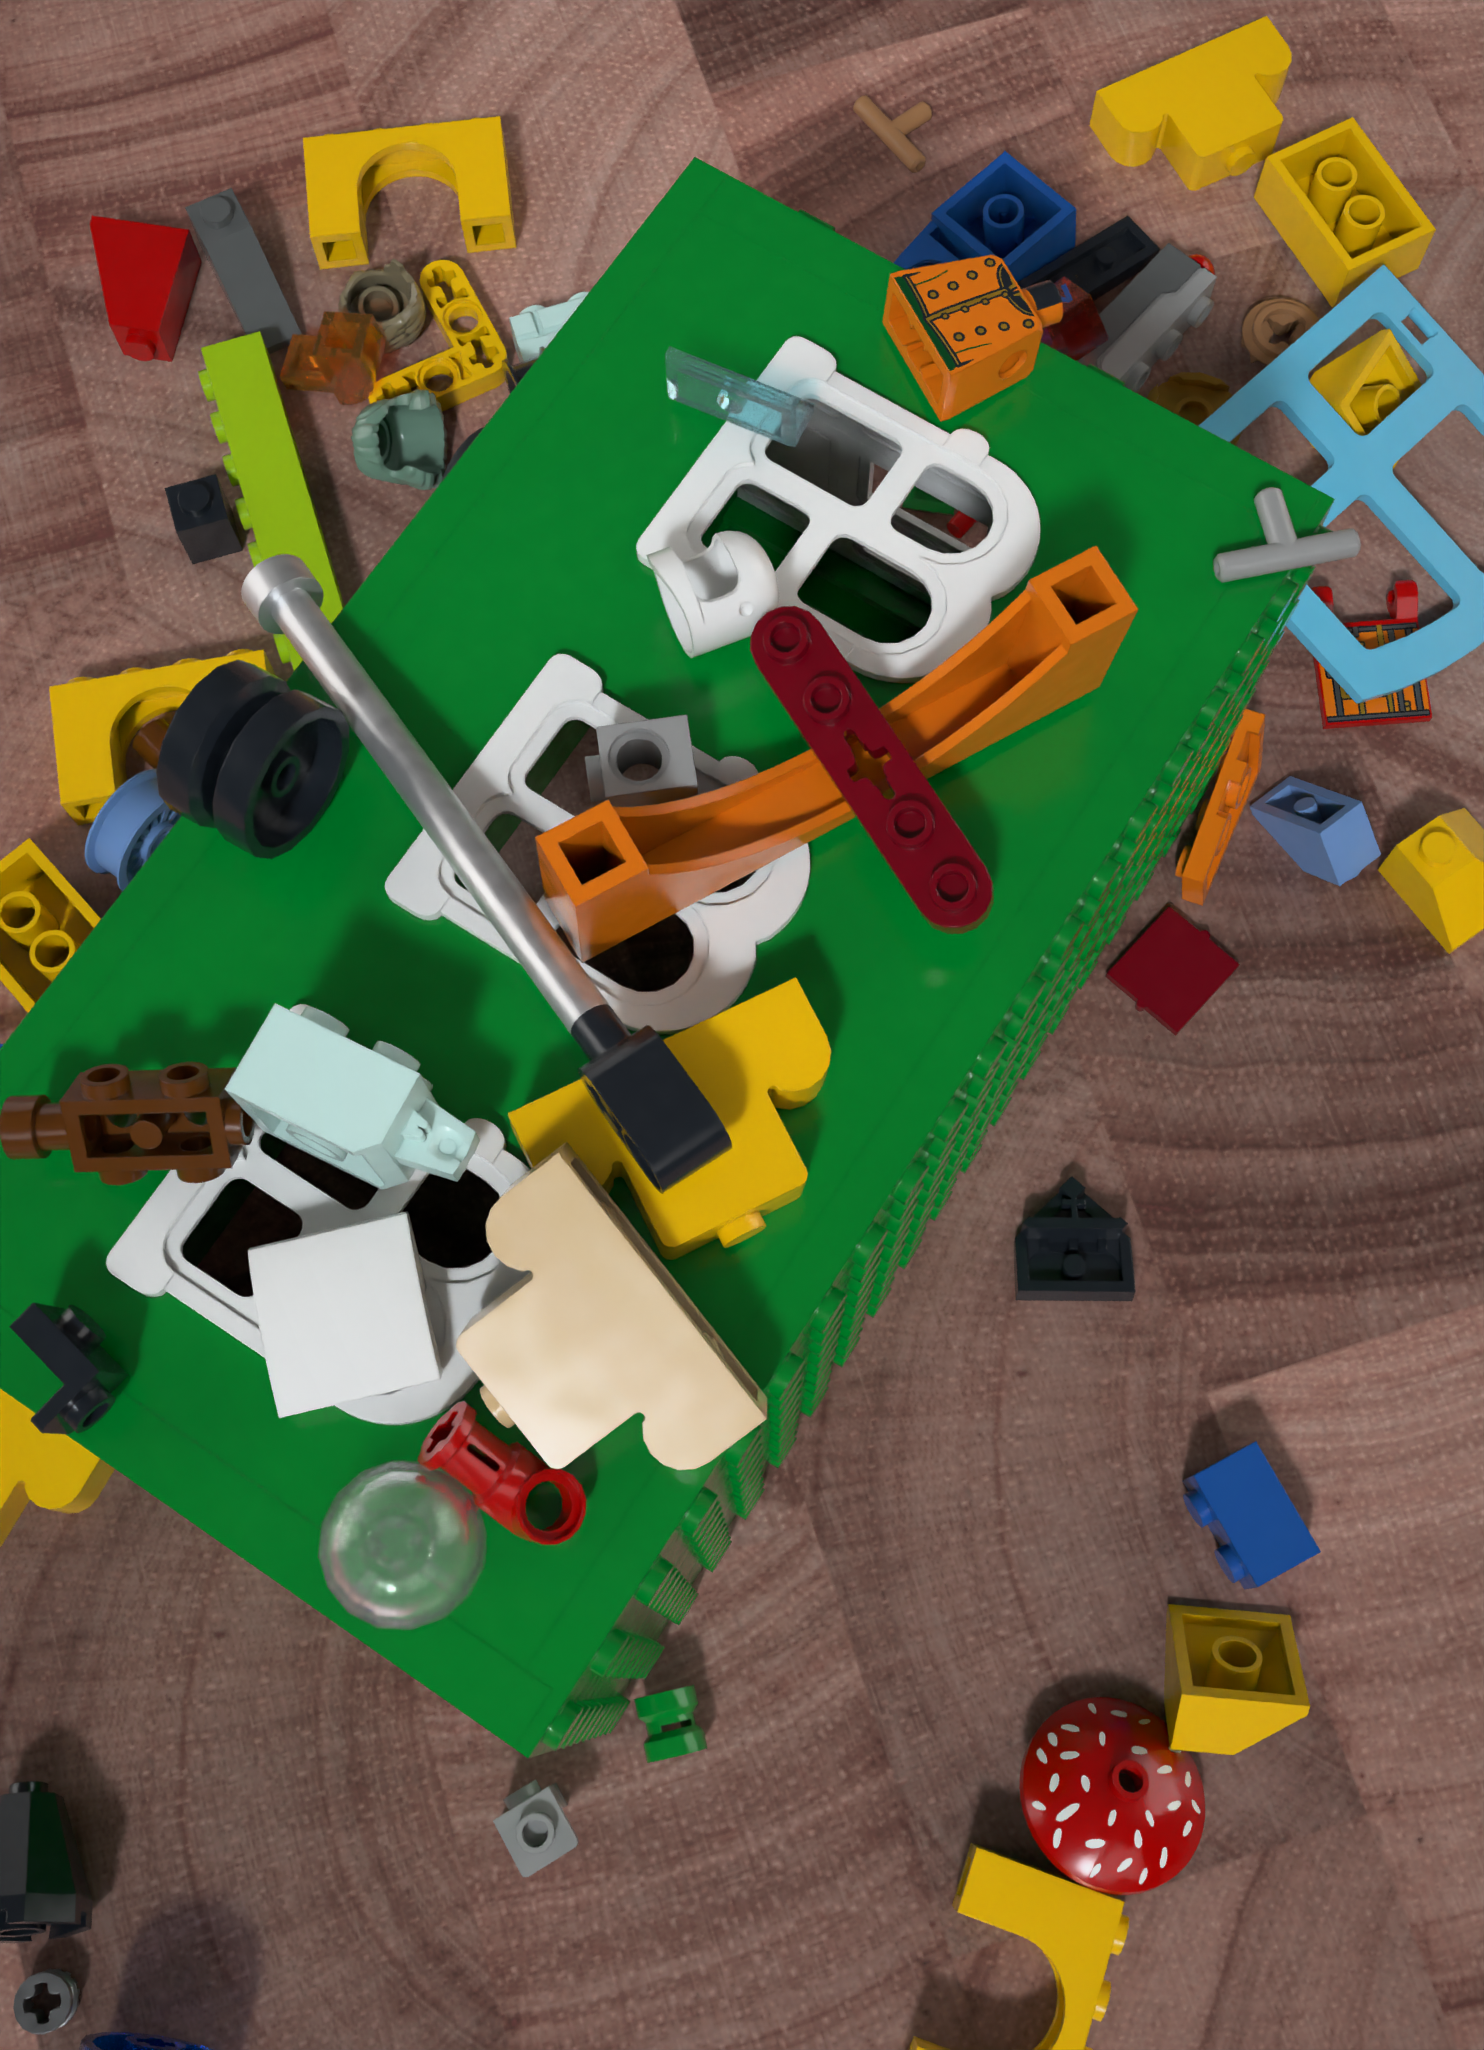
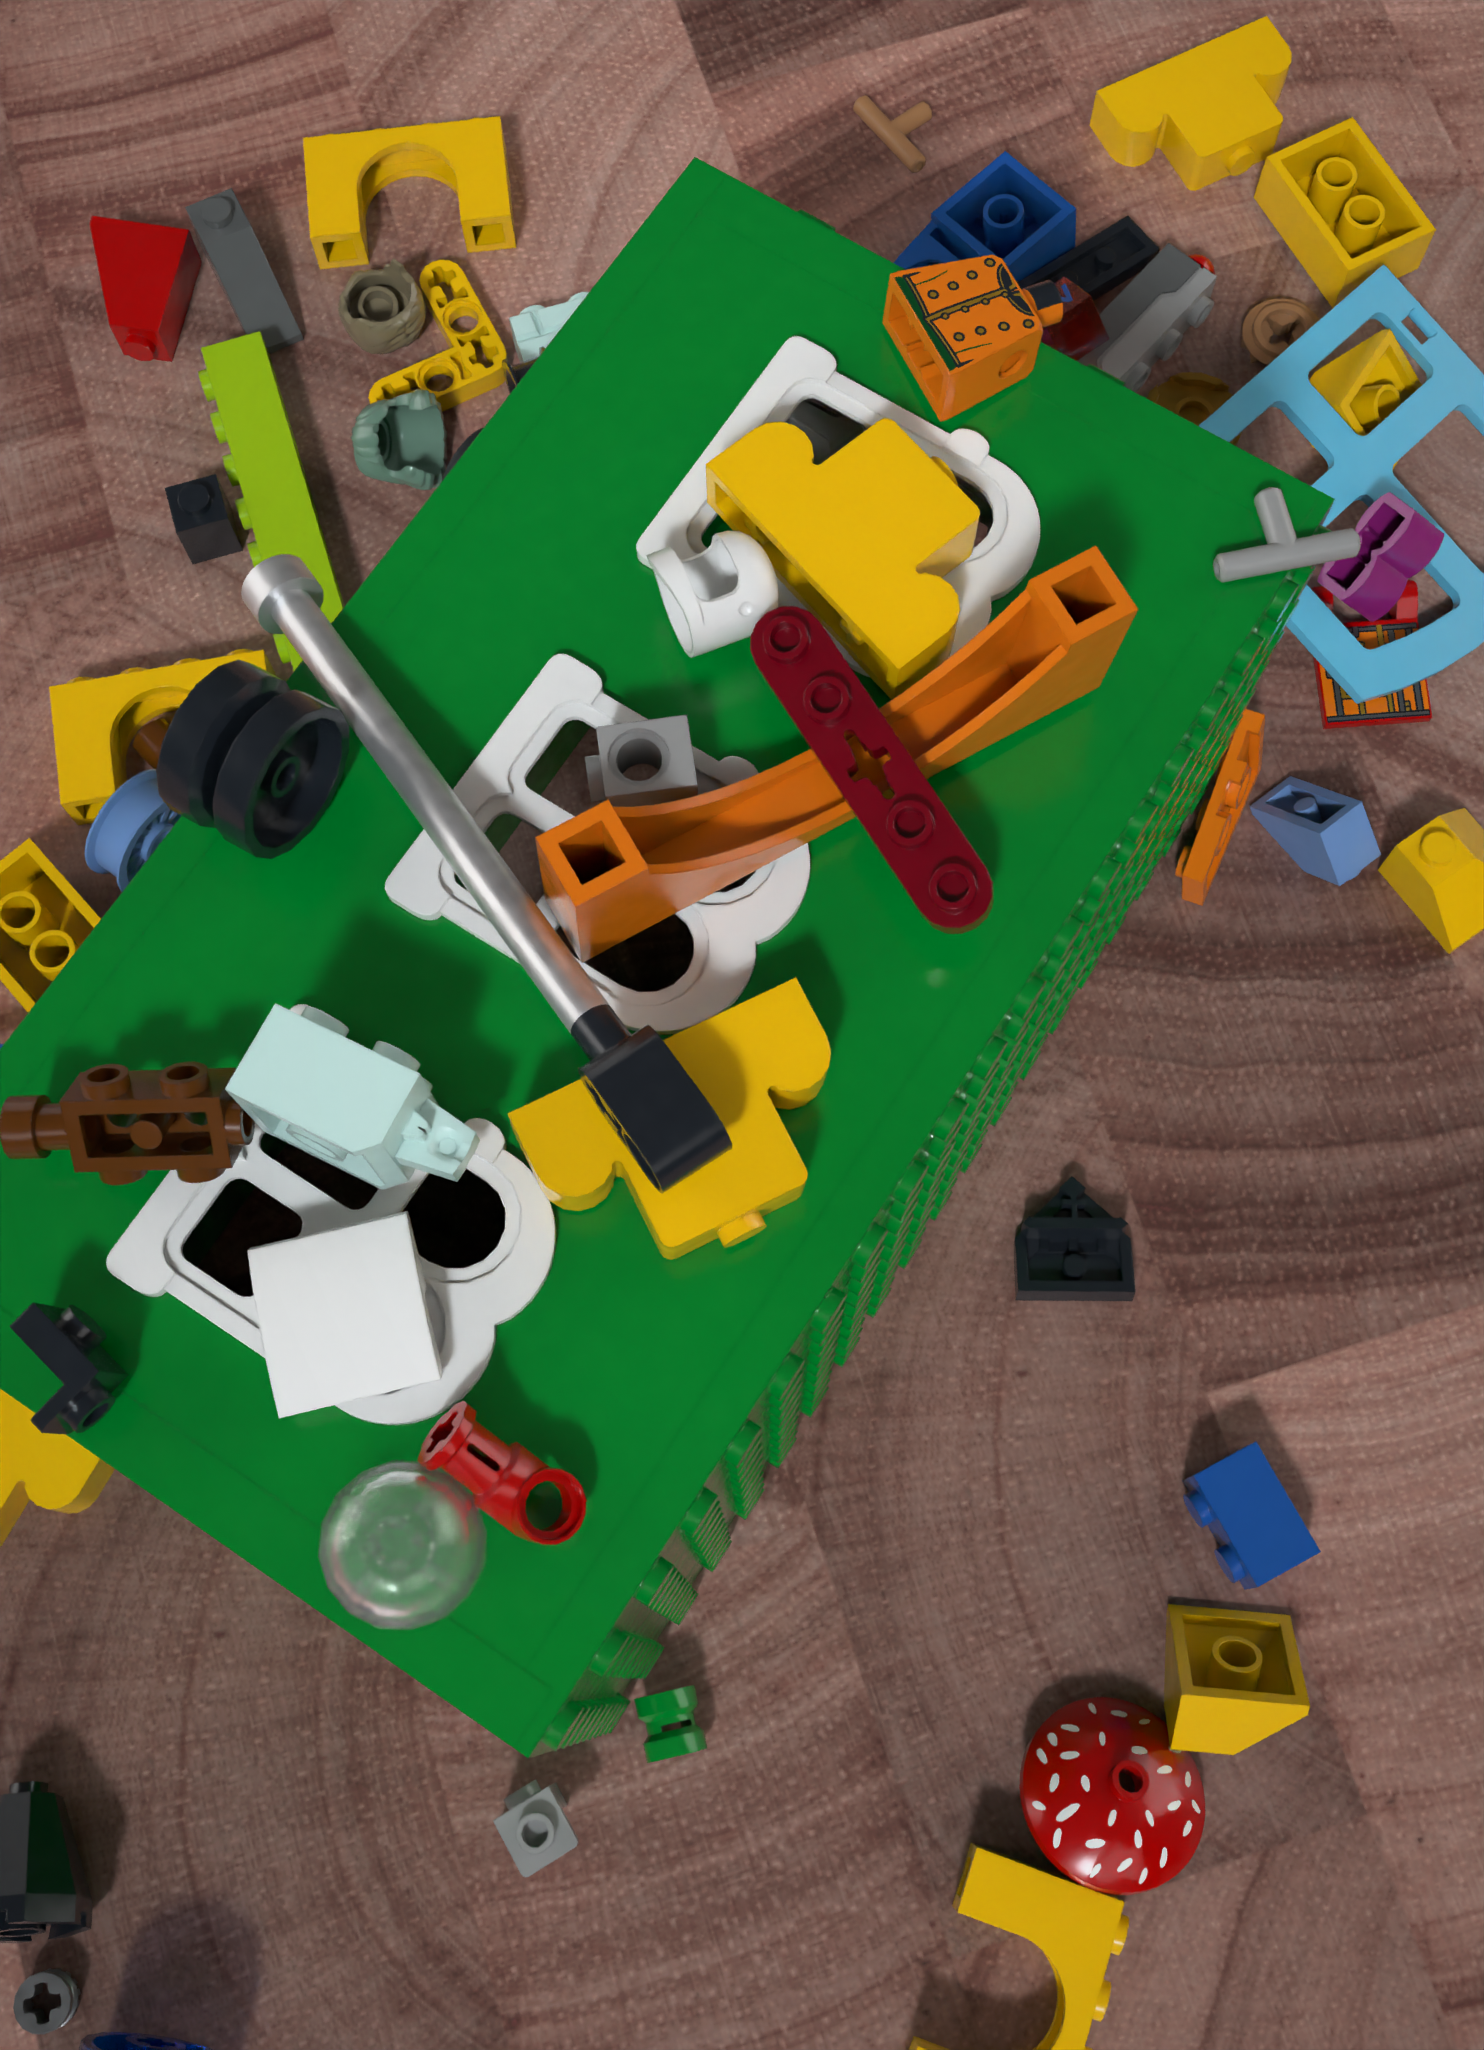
clear orange brick [280,311,386,405] -> none
tan brick [456,1142,767,1470] -> none
clear light blue slope [665,346,814,447] -> none
dark red piece [1105,906,1240,1036] -> none
none -> yellow brick [706,418,980,700]
none -> magenta brick [1317,492,1444,622]

